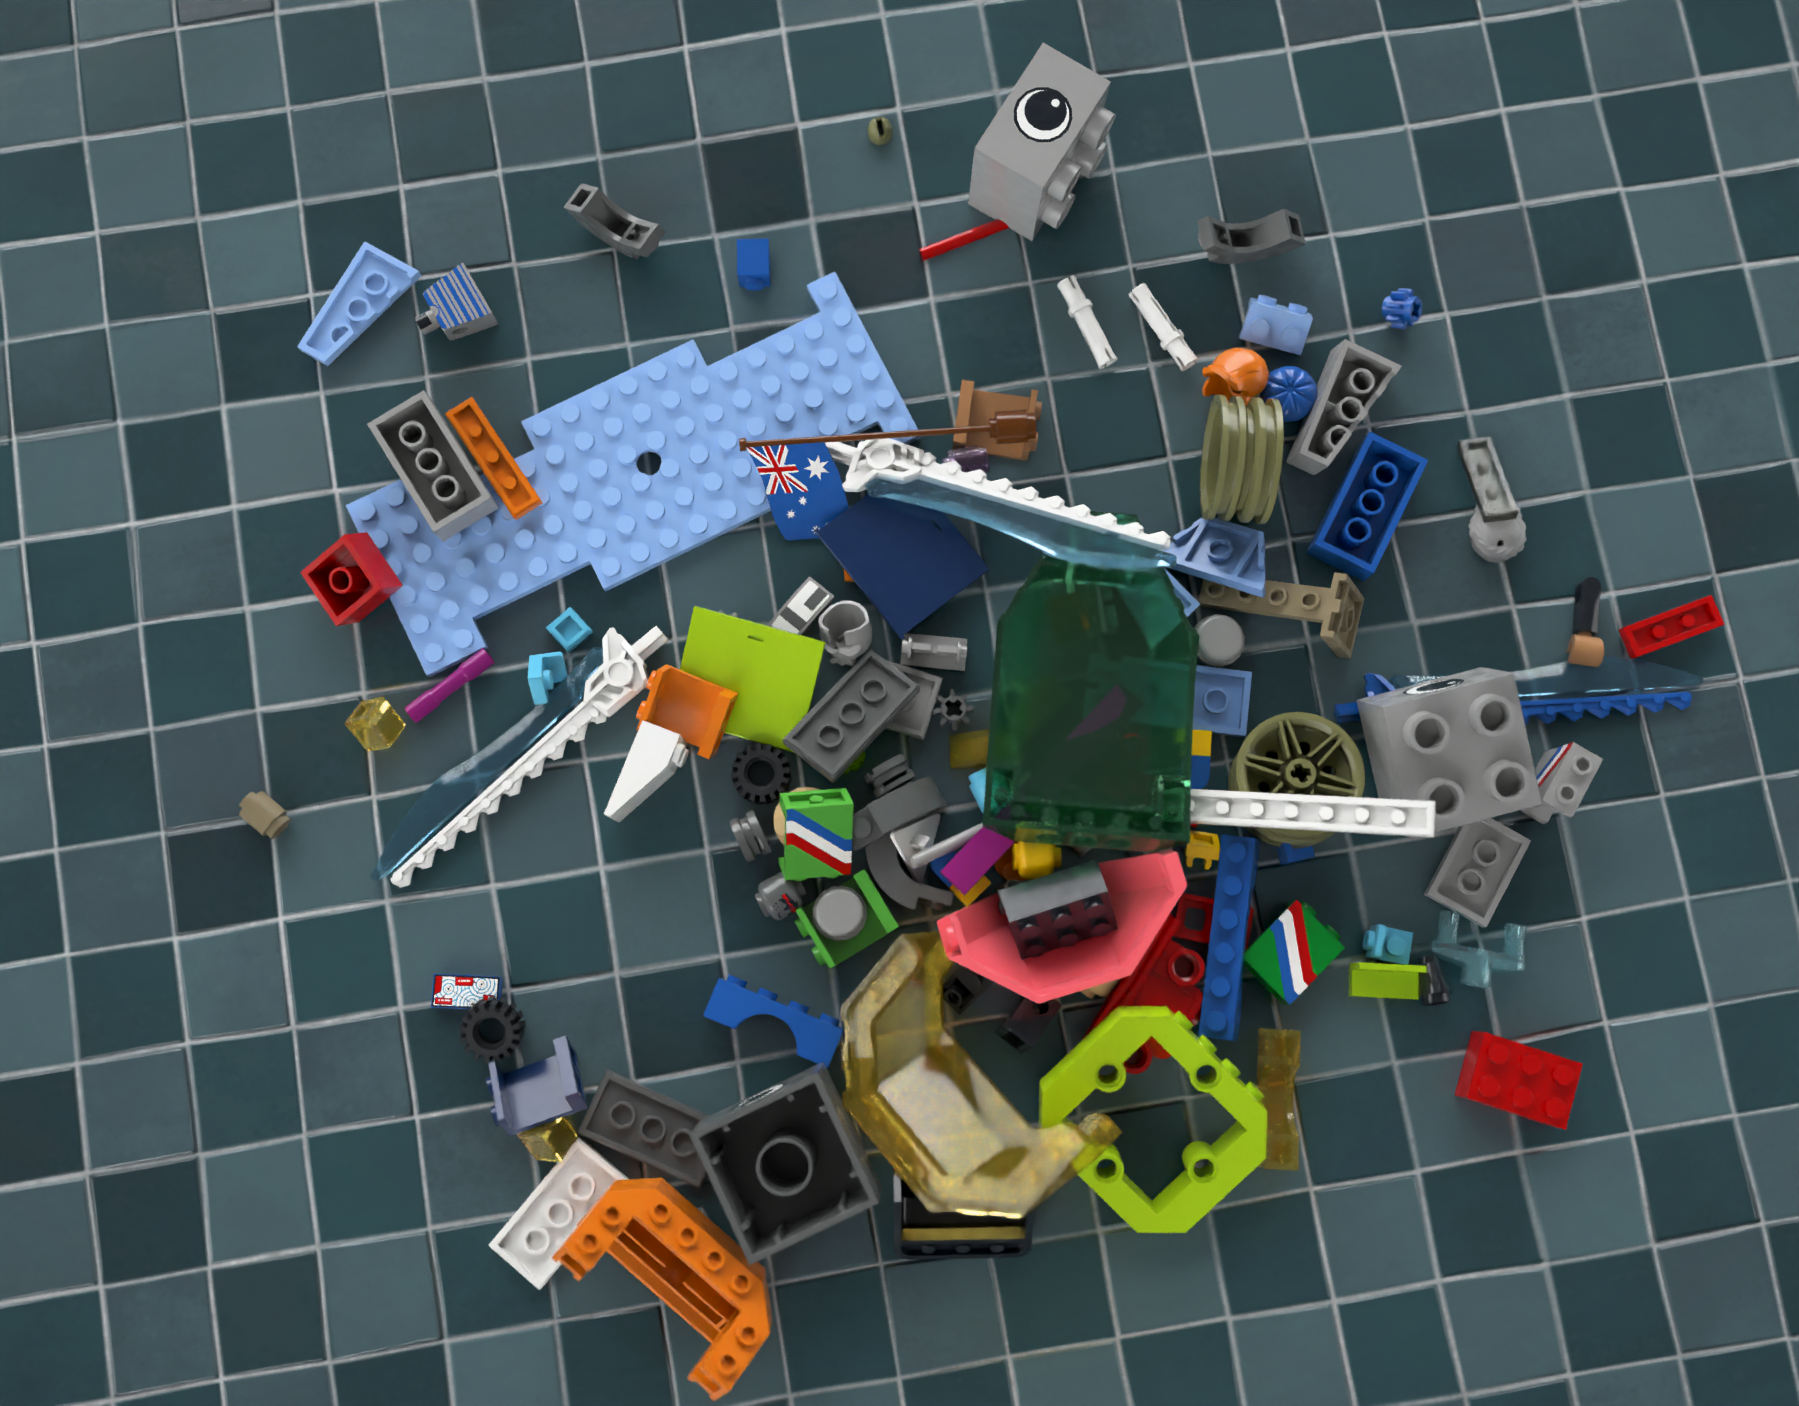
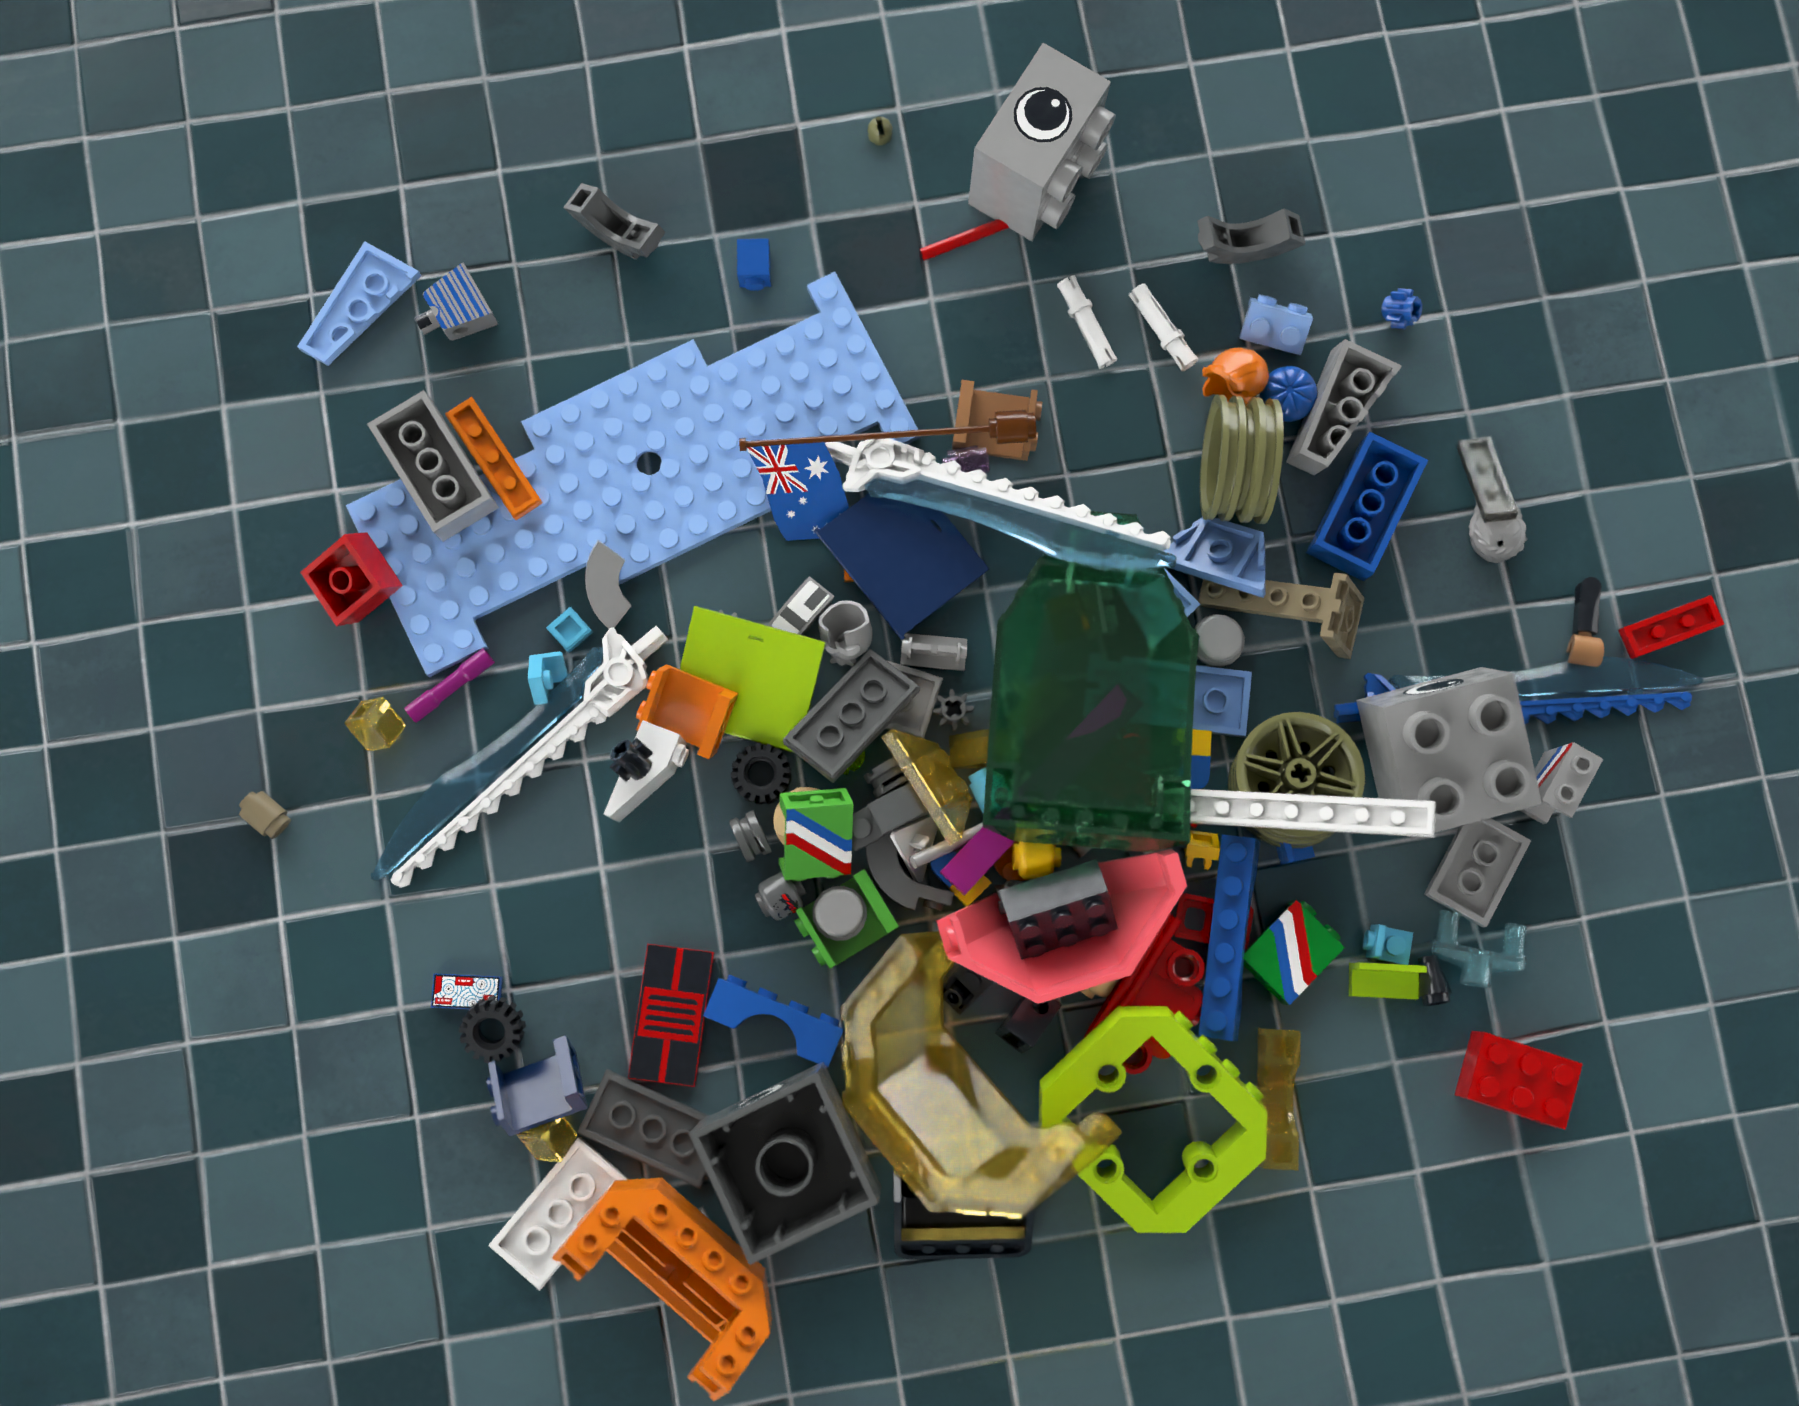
none -> light grey tile [585,540,631,629]
none -> black gear [610,738,653,782]
none -> black tile [628,944,715,1087]
none -> clear yellow wing [882,729,973,846]

